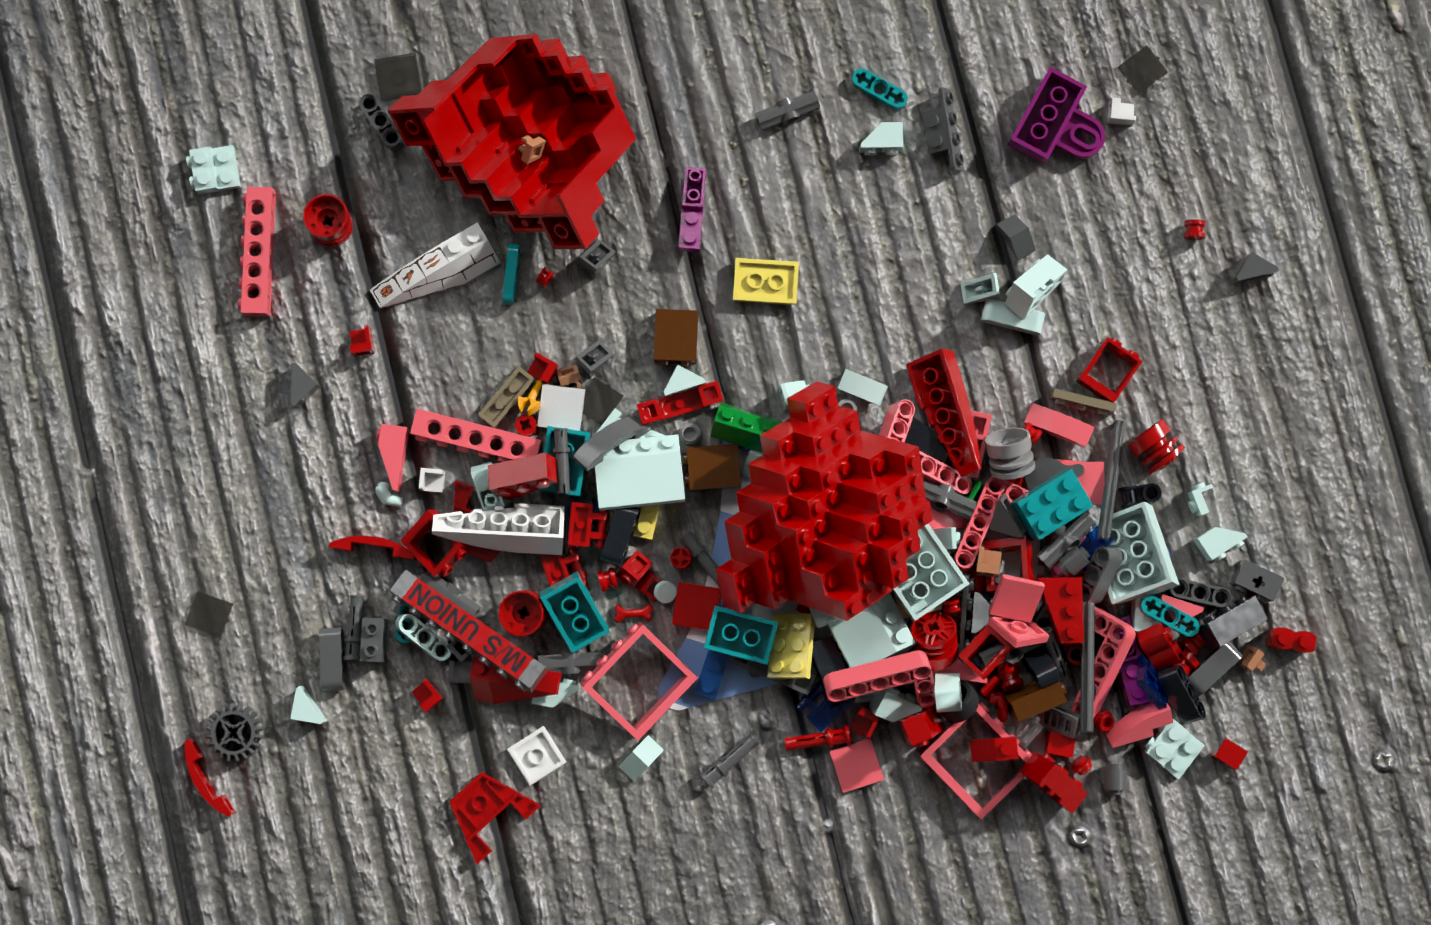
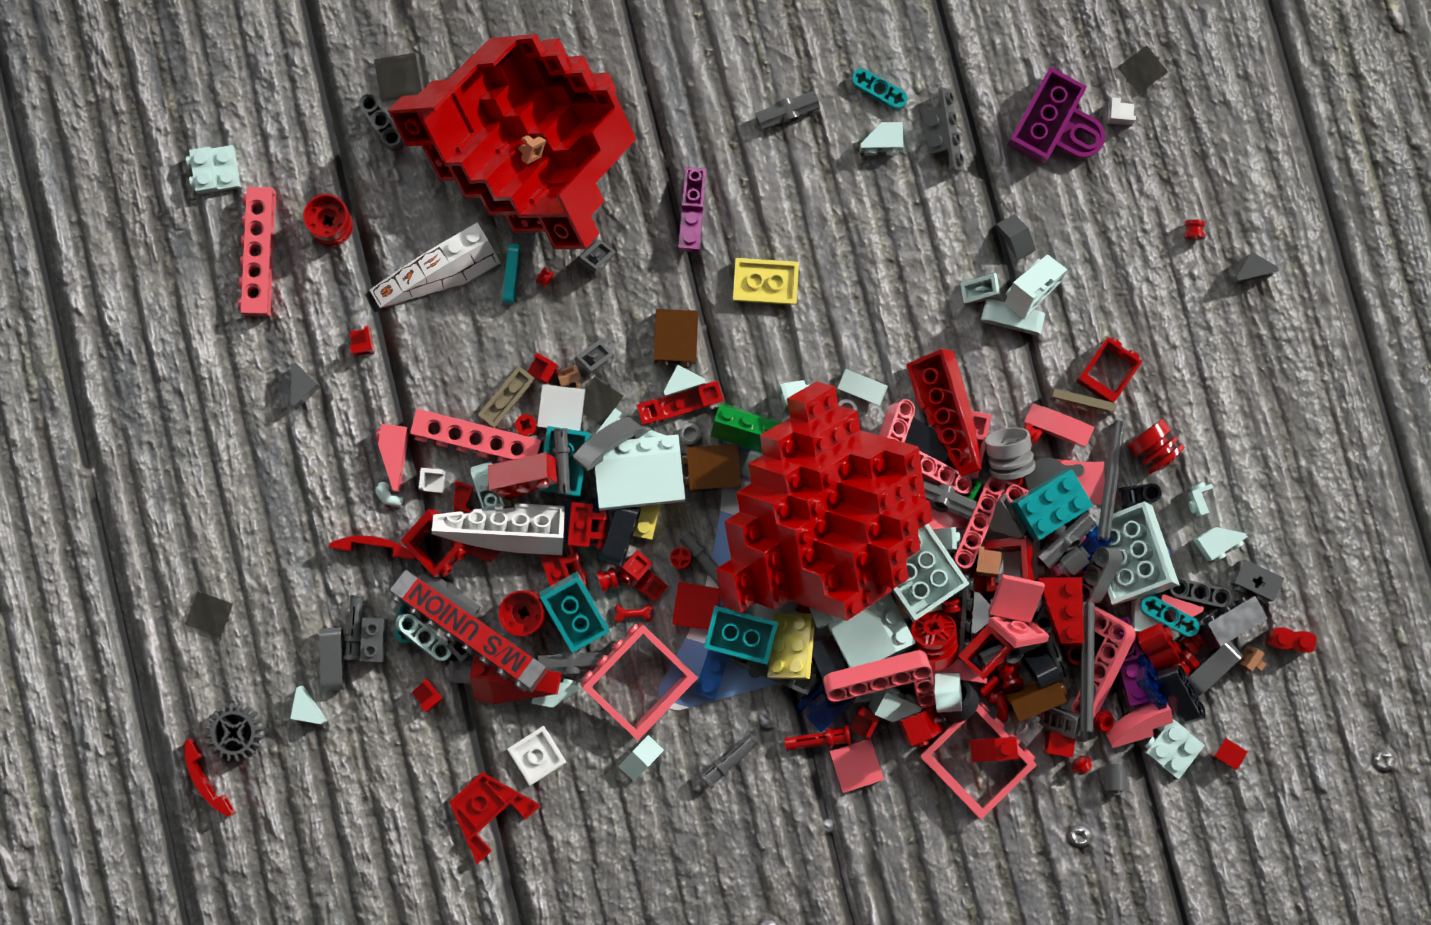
light orange bar [518,380,544,416] -> none
light aqua tile [654,581,677,603] -> none
red wedge [1019,751,1088,814] -> none

